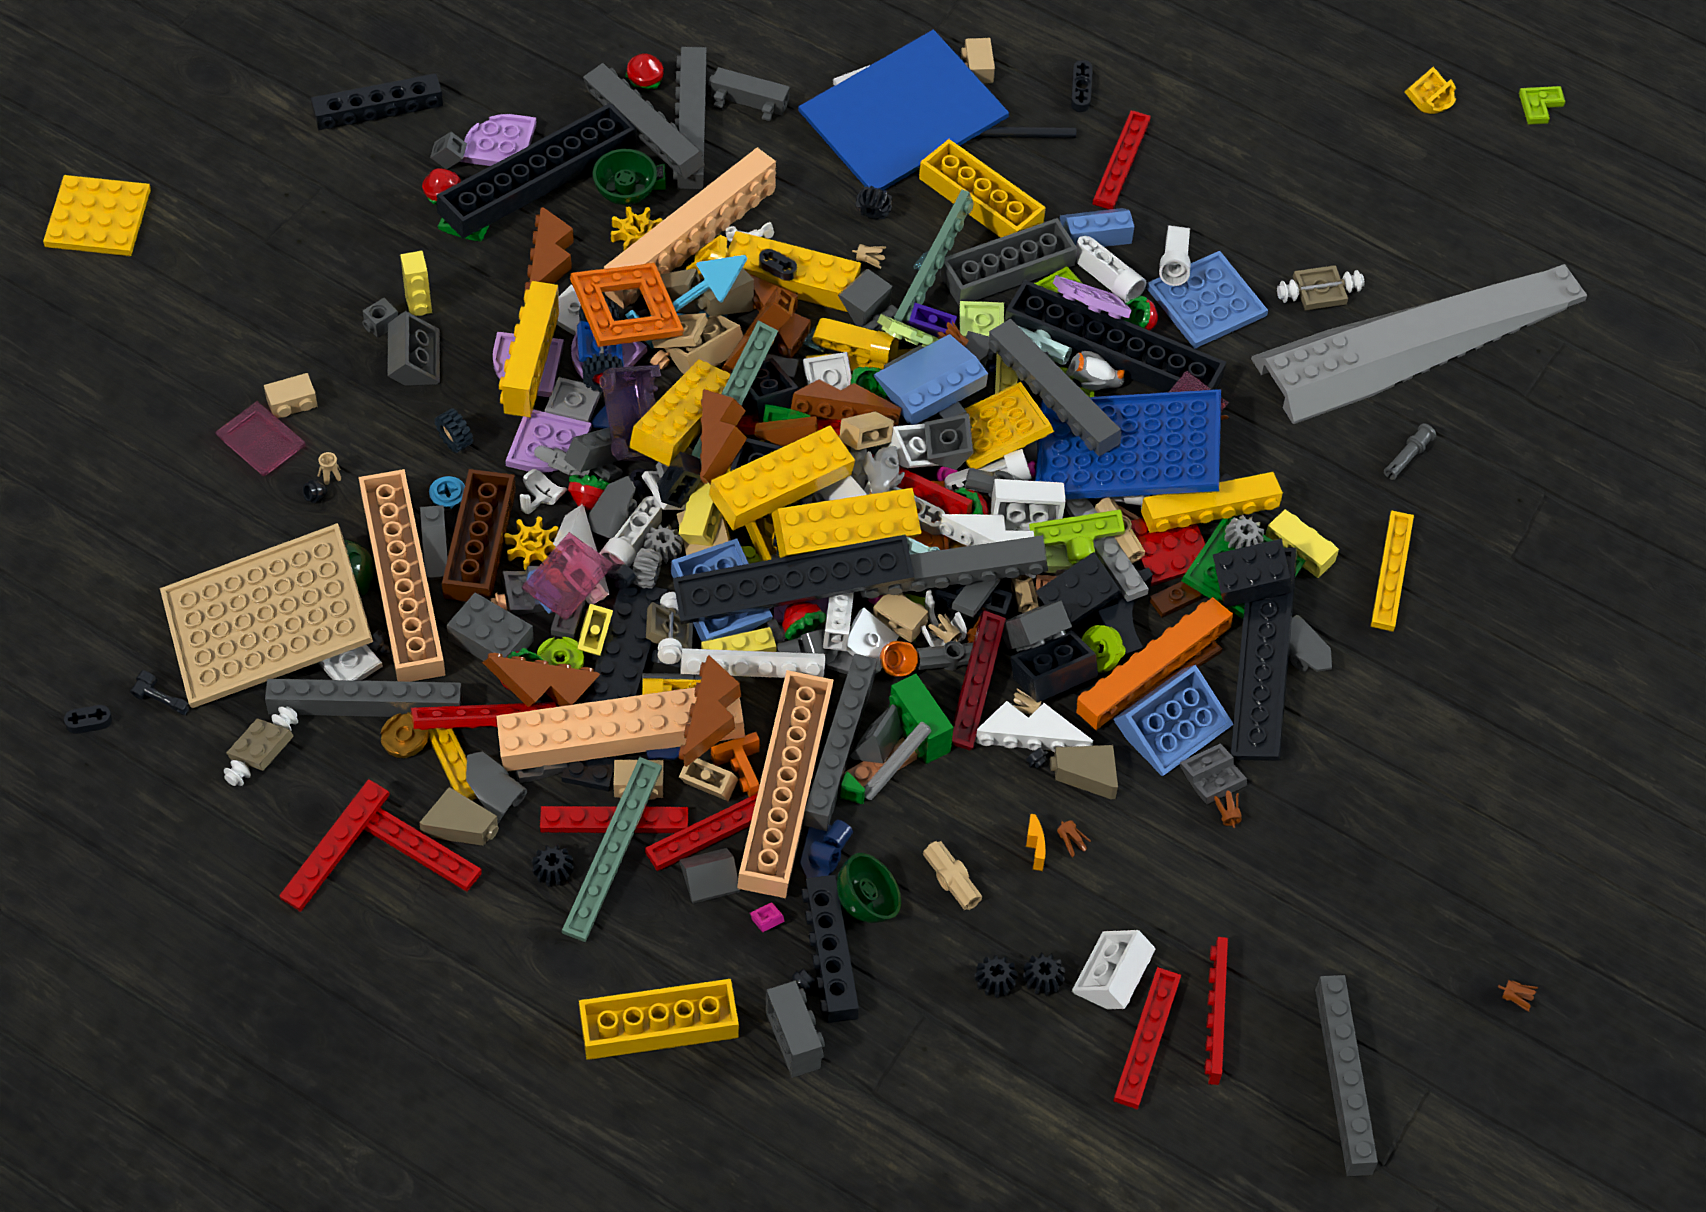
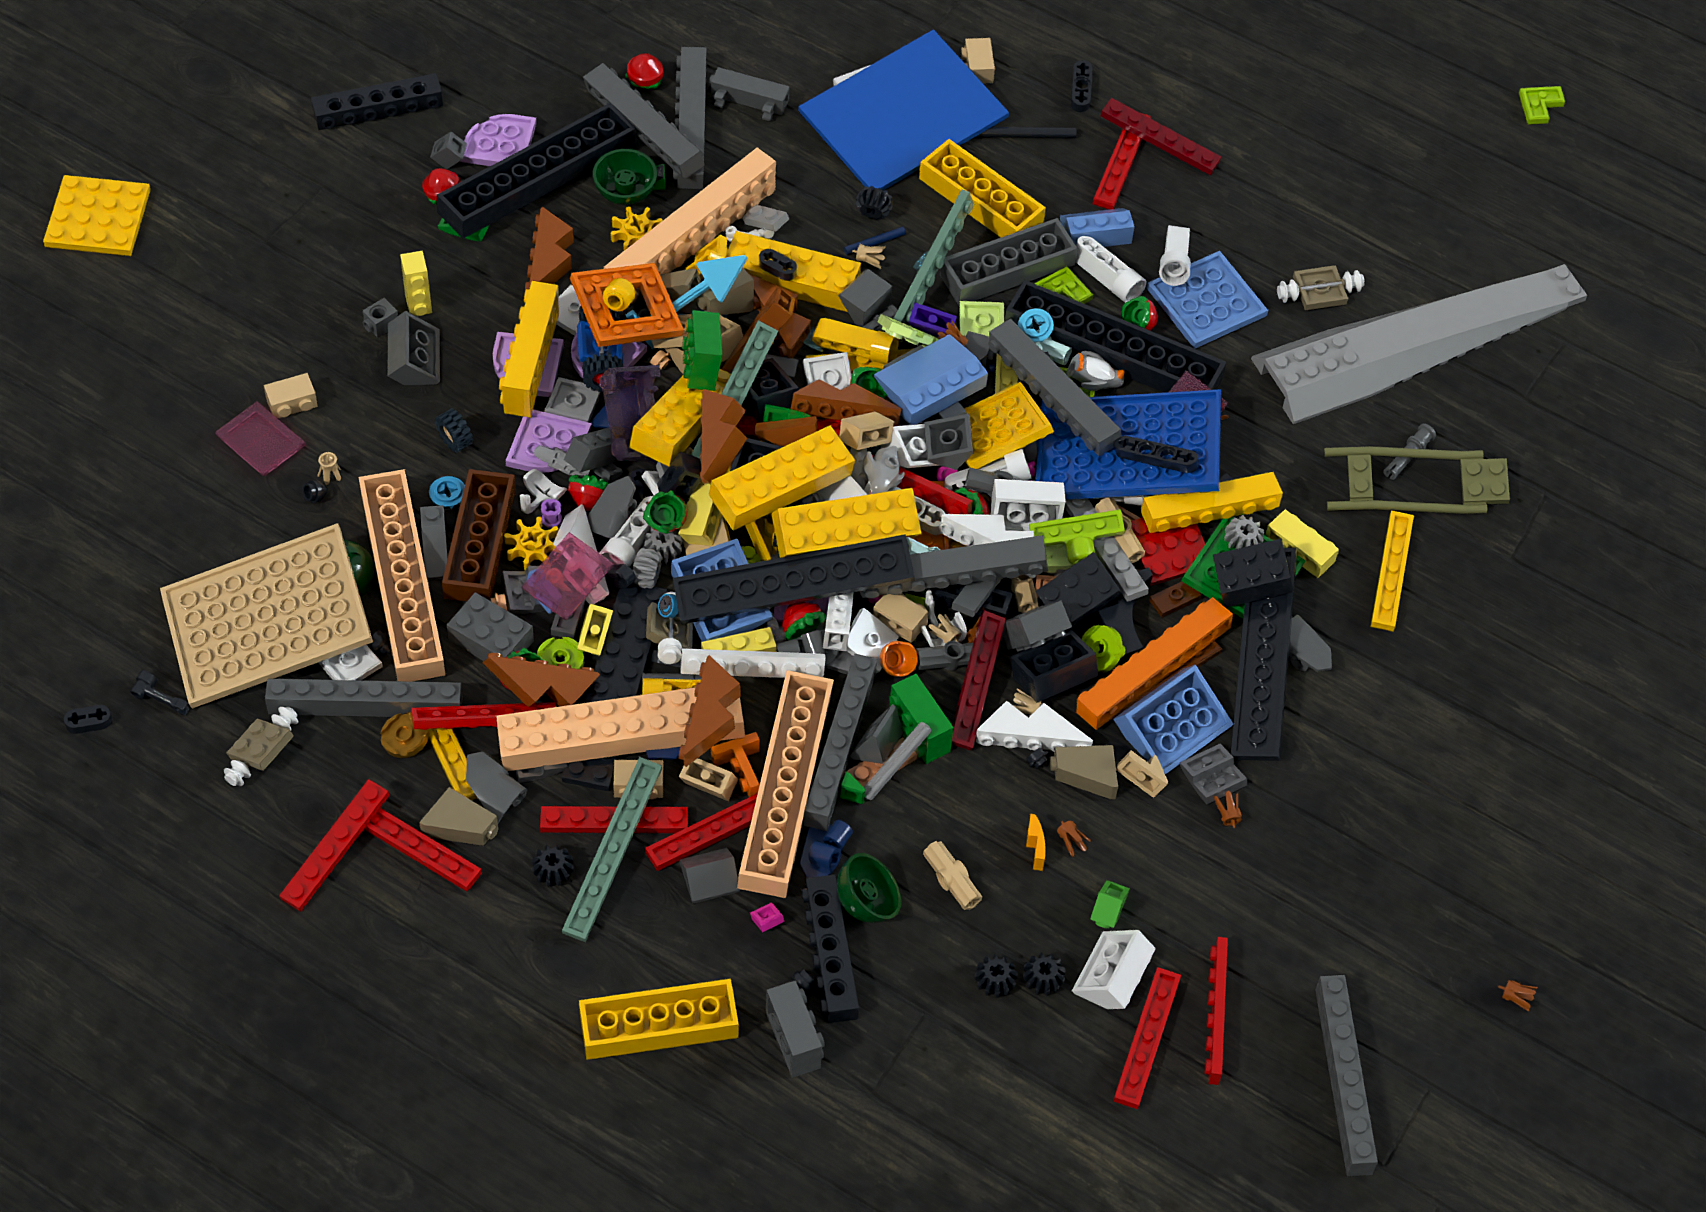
lavender plate [1053,275,1132,319] -> none
yellow slope [1405,67,1456,114] -> none
none -> medium lavender bush [541,499,562,529]
none -> yellow head [603,278,635,312]
none -> green hair [643,490,687,534]
none -> tile [658,594,679,618]
none -> green brick [682,310,723,391]
none -> light grey plate [742,205,789,232]
none -> dark blue bar [844,226,906,255]
none -> medium azure gear [1018,309,1053,343]
none -> bright green slope [1090,880,1130,928]
none -> dark red plate [1100,98,1221,175]
none -> black beam [1114,436,1199,473]
none -> tan slope [1116,750,1168,798]
none -> olive plate [1324,446,1510,514]

